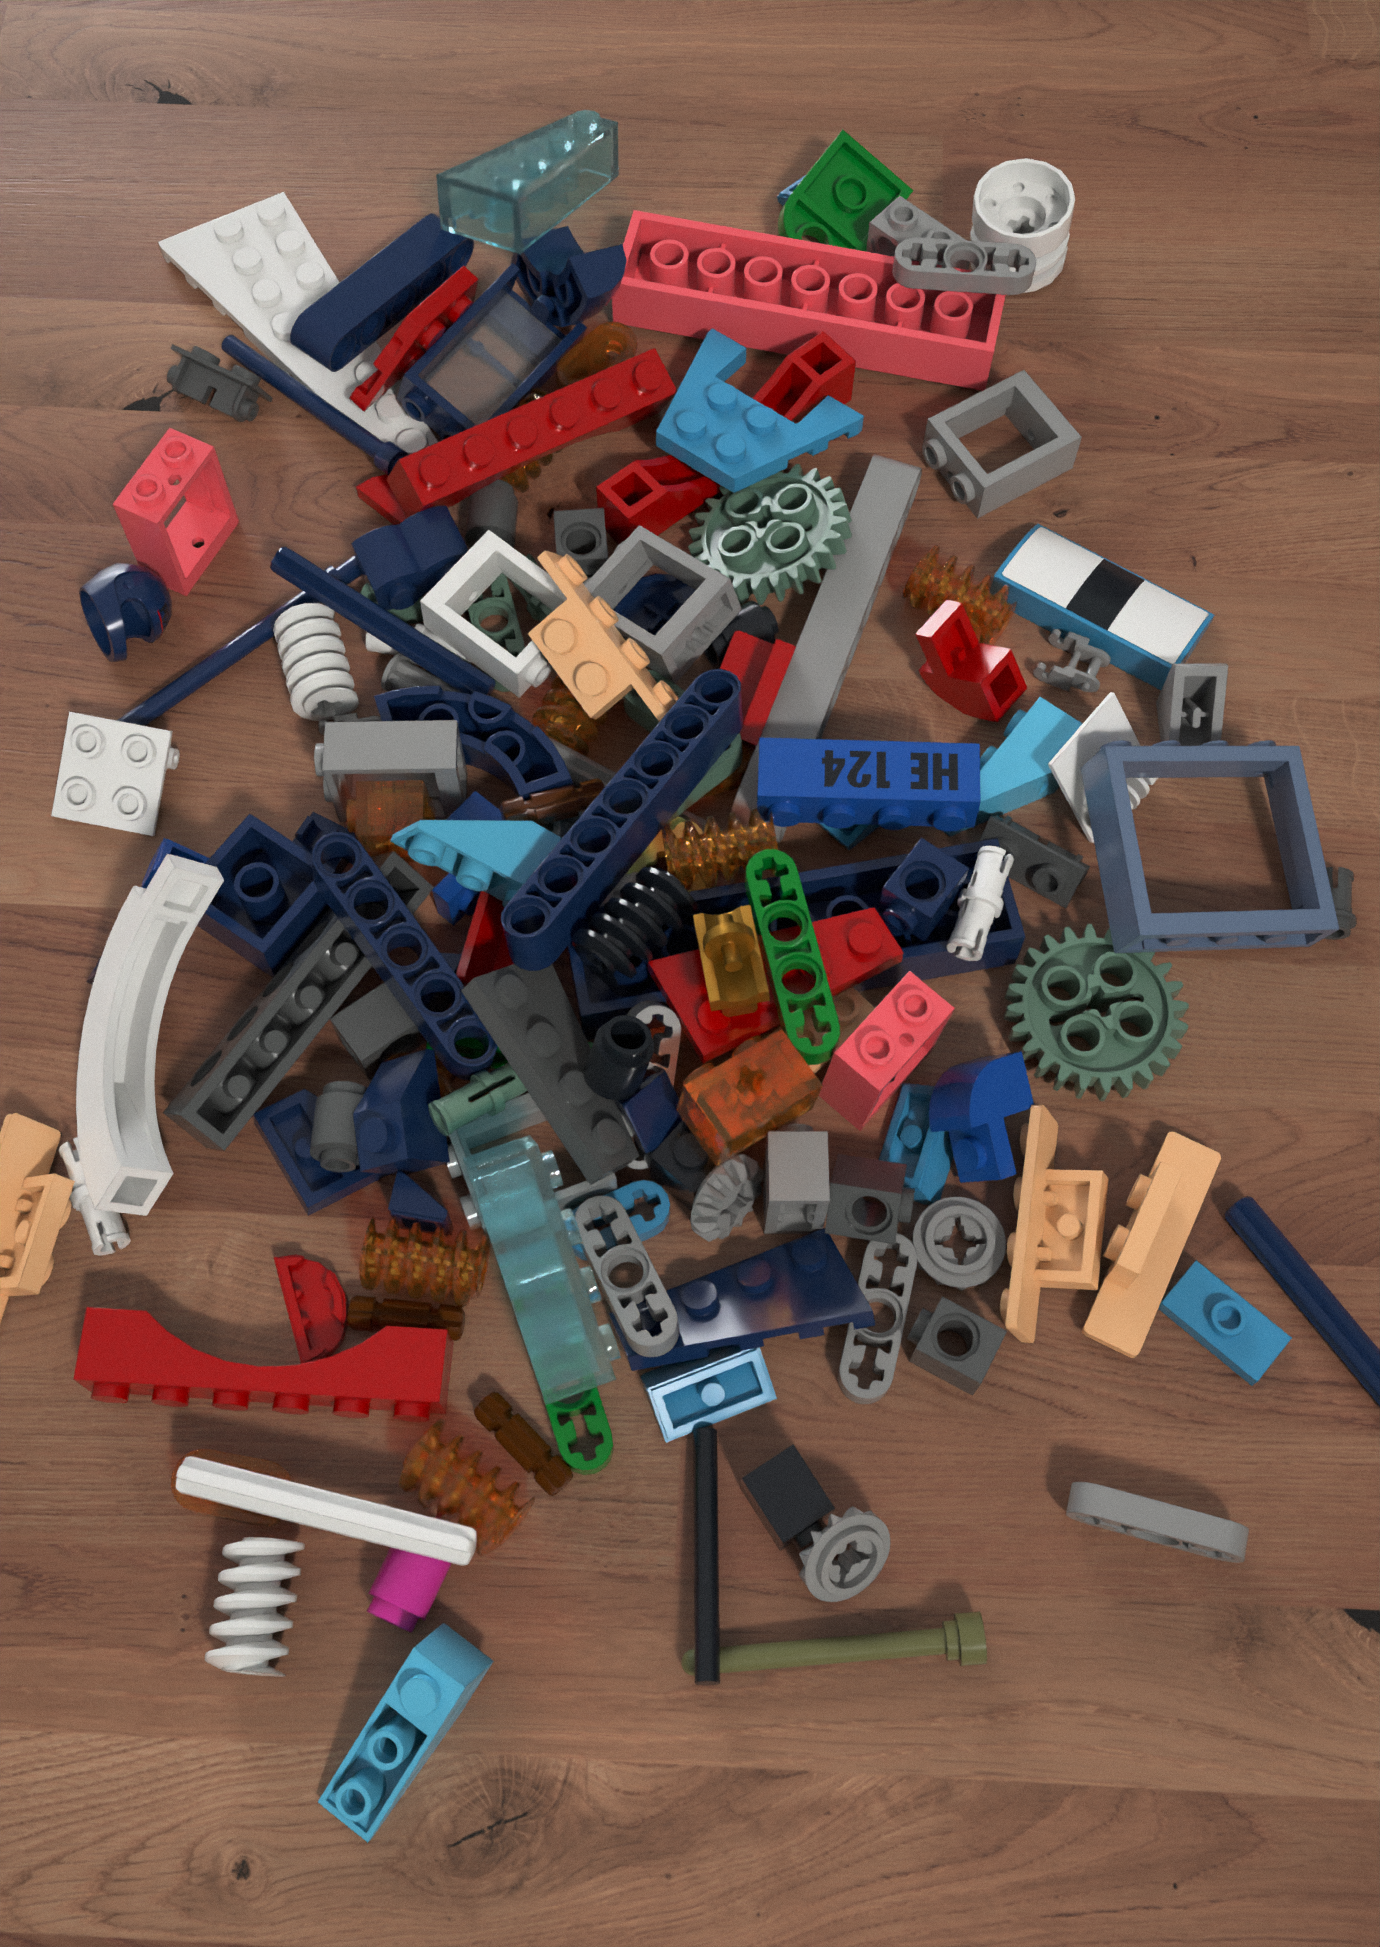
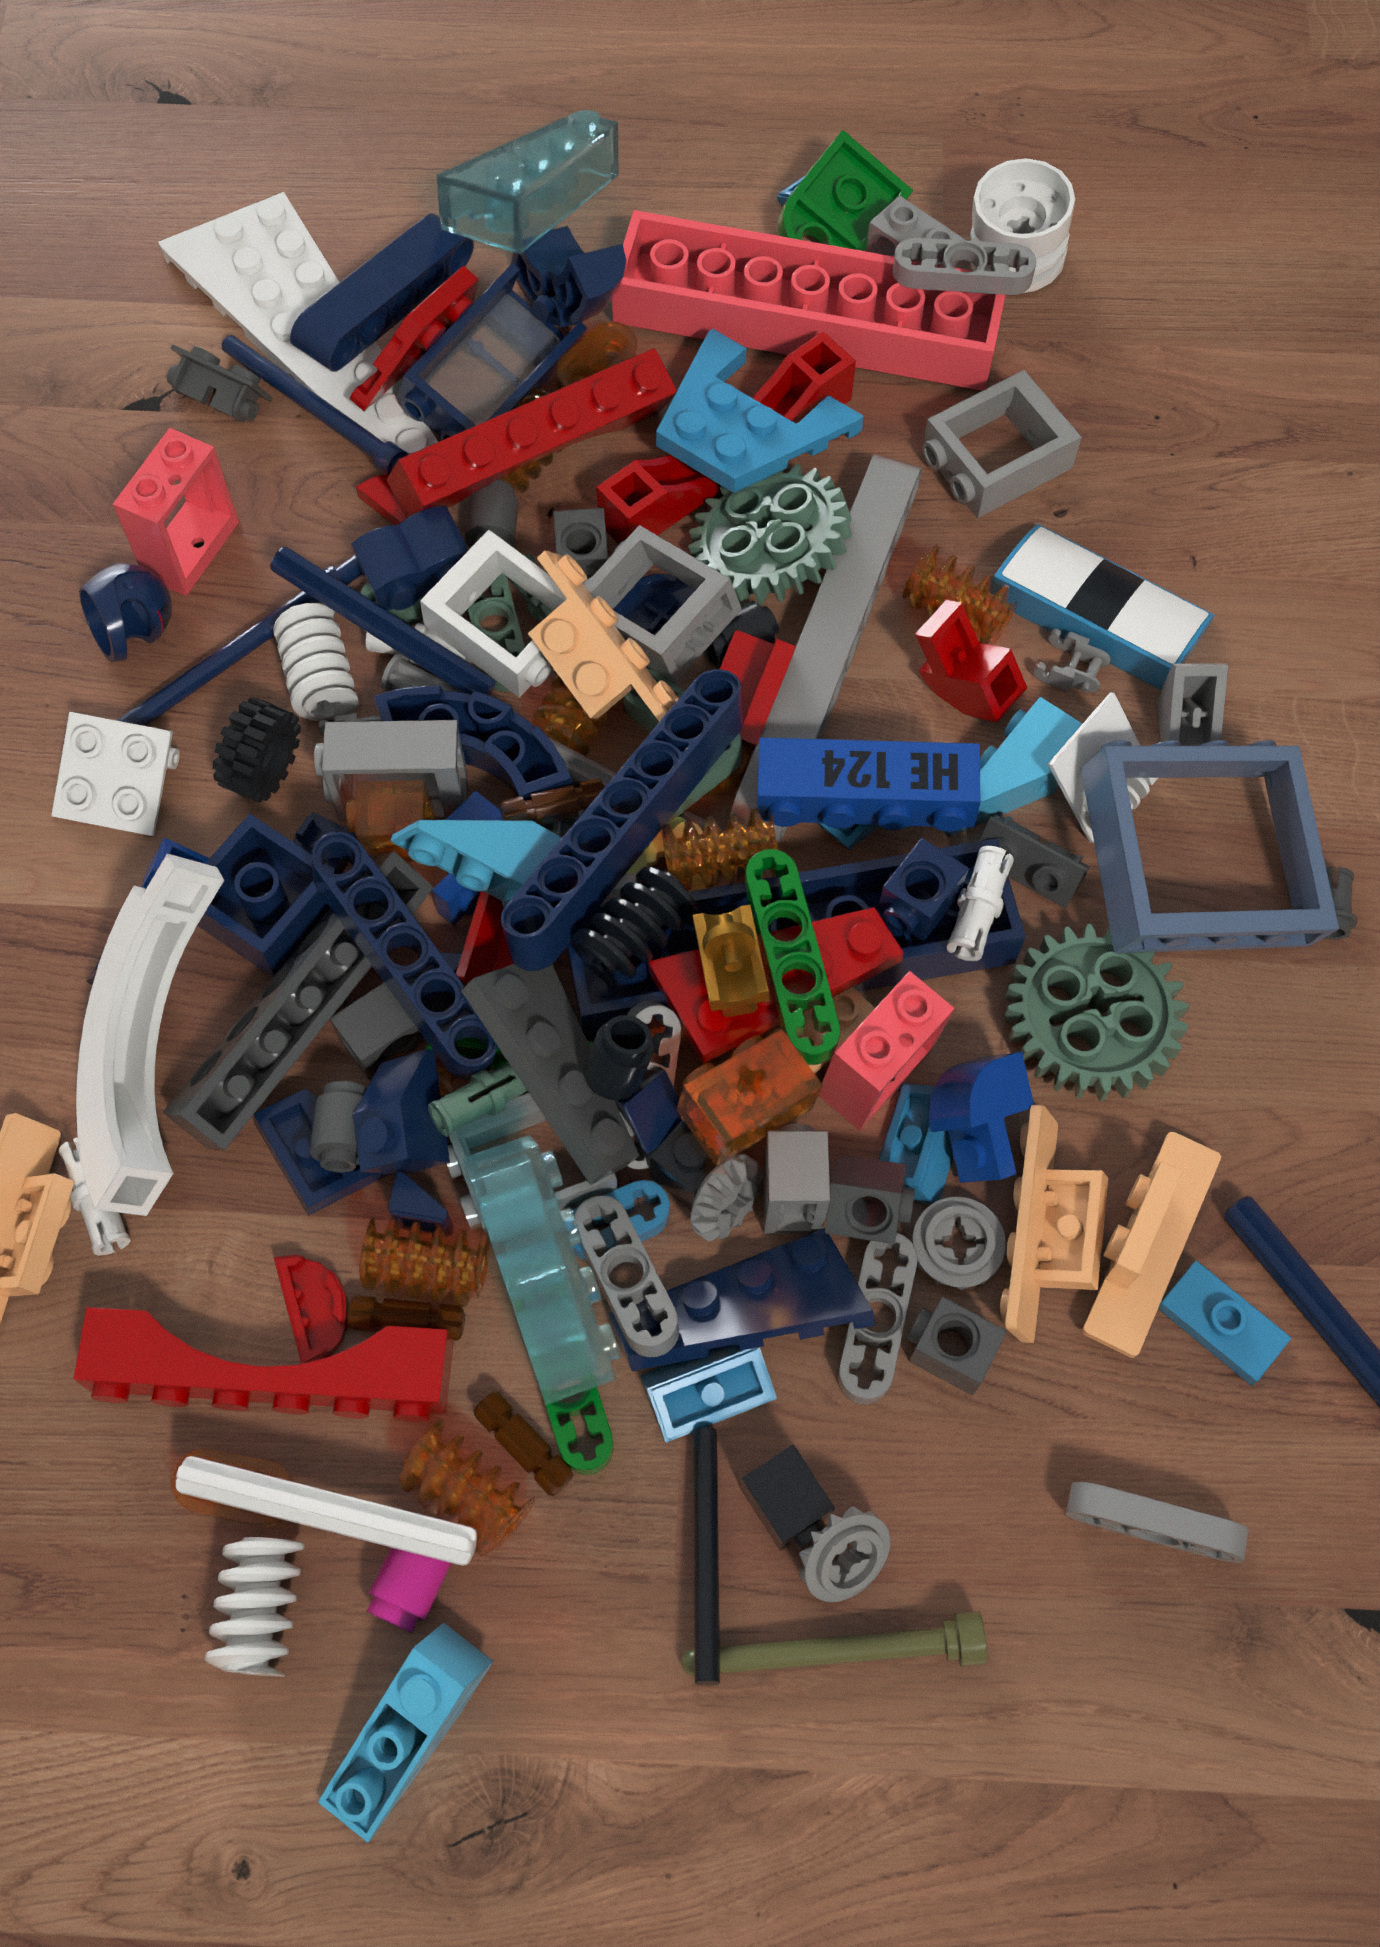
none -> black tyre [212,697,301,802]

